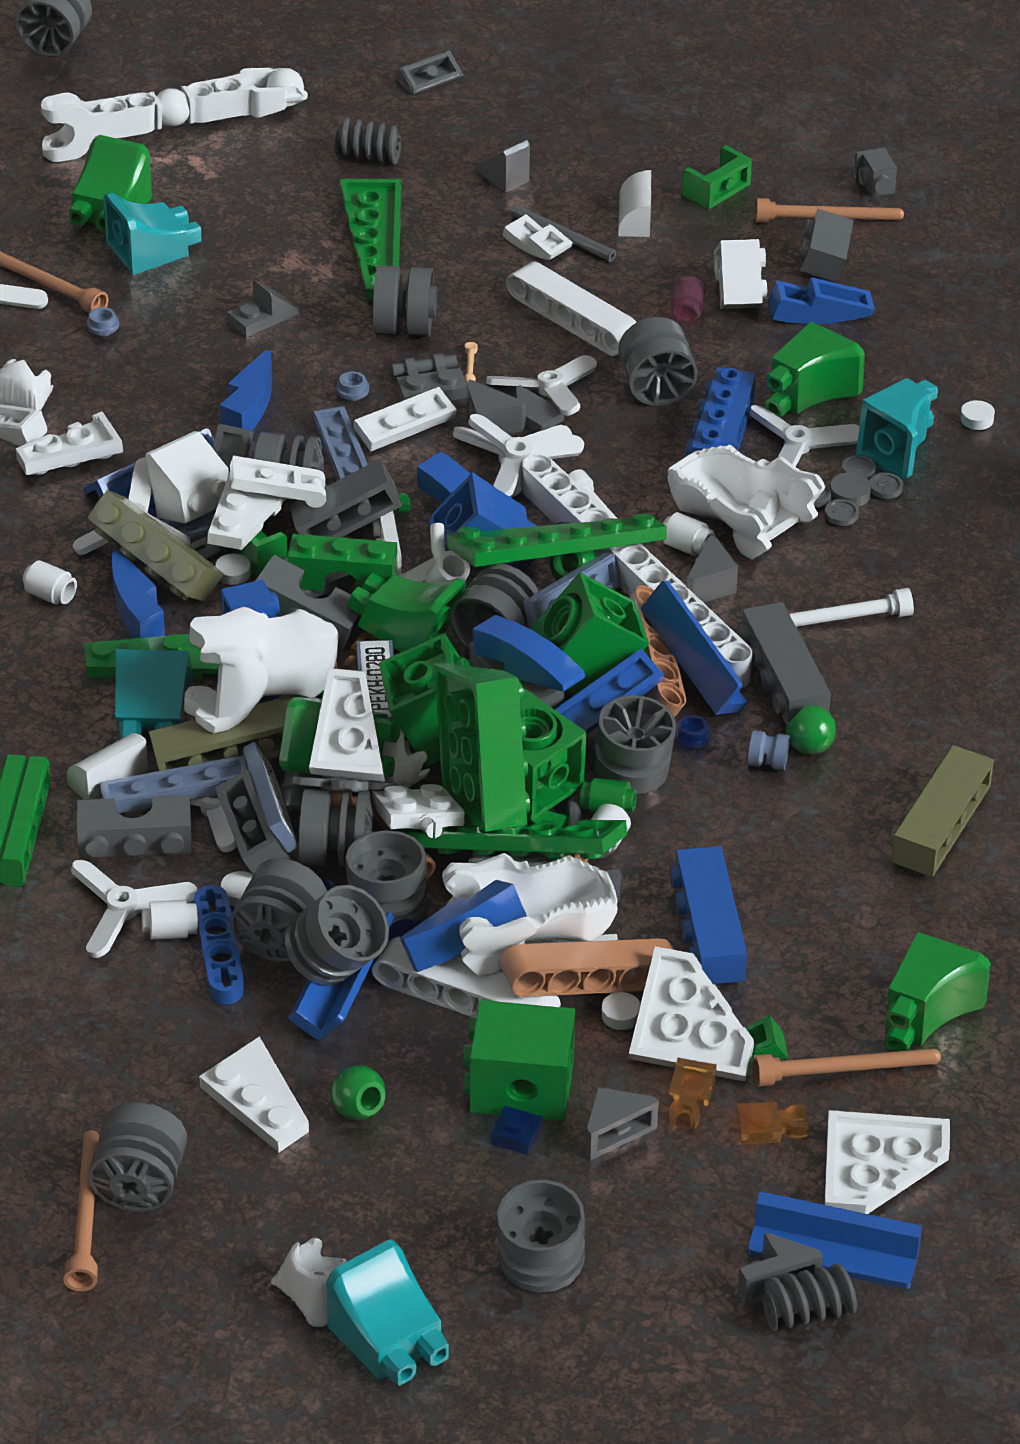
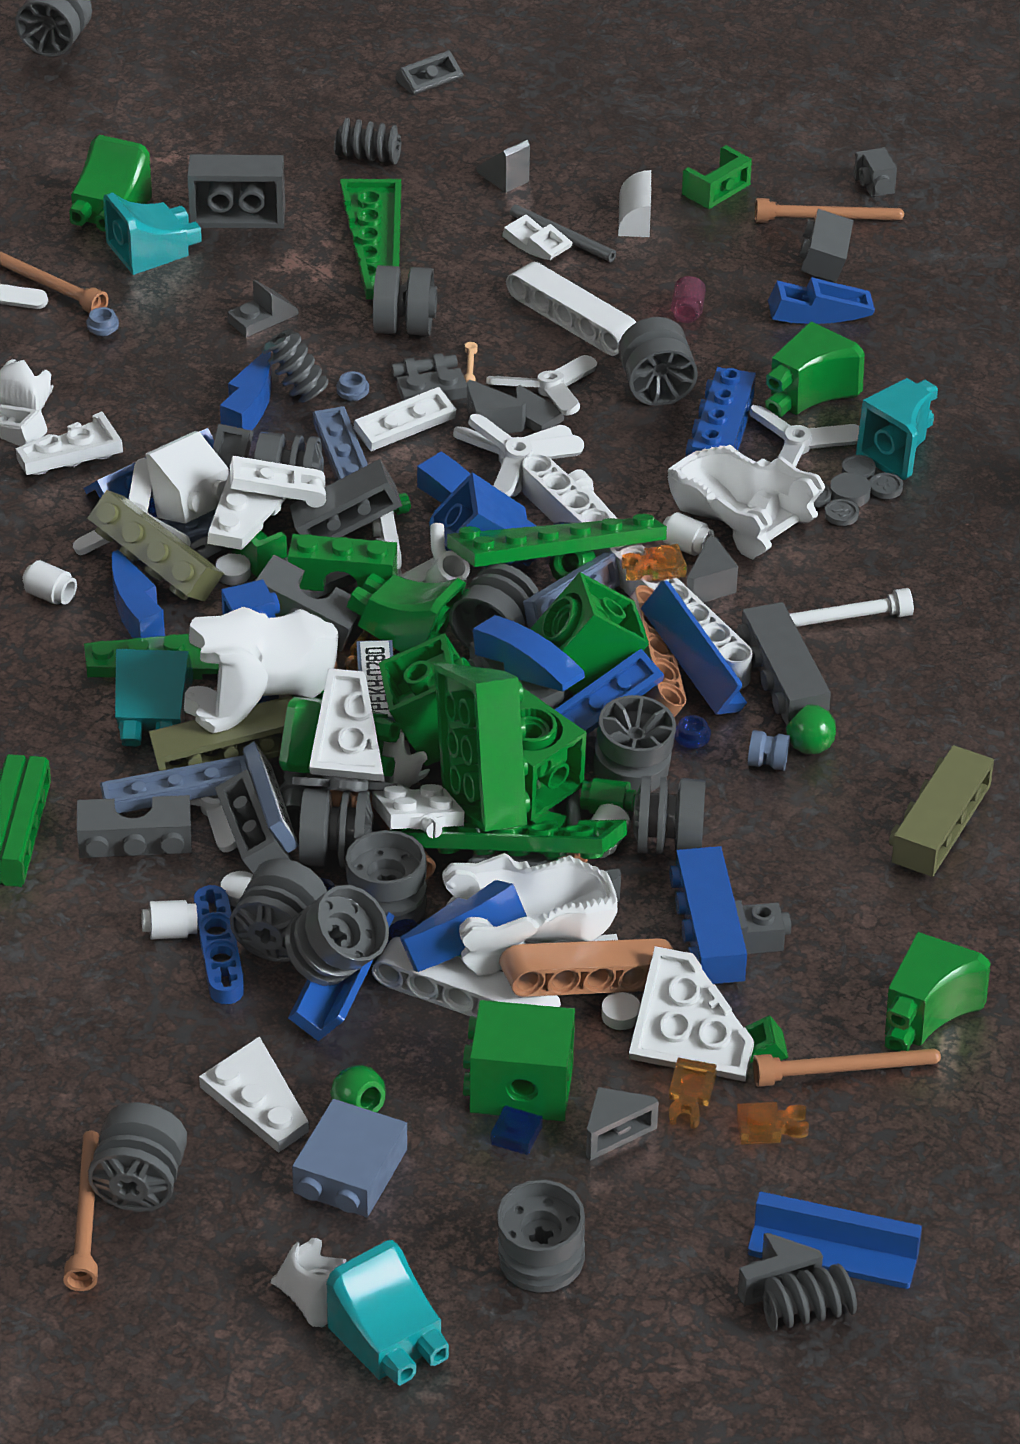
white piece [41,68,308,162] -> none
white brick [67,733,148,800] -> none
white piece [71,860,198,958] -> none
white brick [714,239,767,309] -> none
white plate [824,1110,950,1214] -> none
white tile [961,400,995,430] -> none
none -> dark grey brick [188,154,285,228]
none -> dark grey piece [261,329,329,403]
none -> sand blue brick [292,1099,407,1218]
none -> clear orange plate [621,544,687,581]
none -> dark grey wheel [633,776,706,855]
none -> dark grey brick [735,900,791,954]

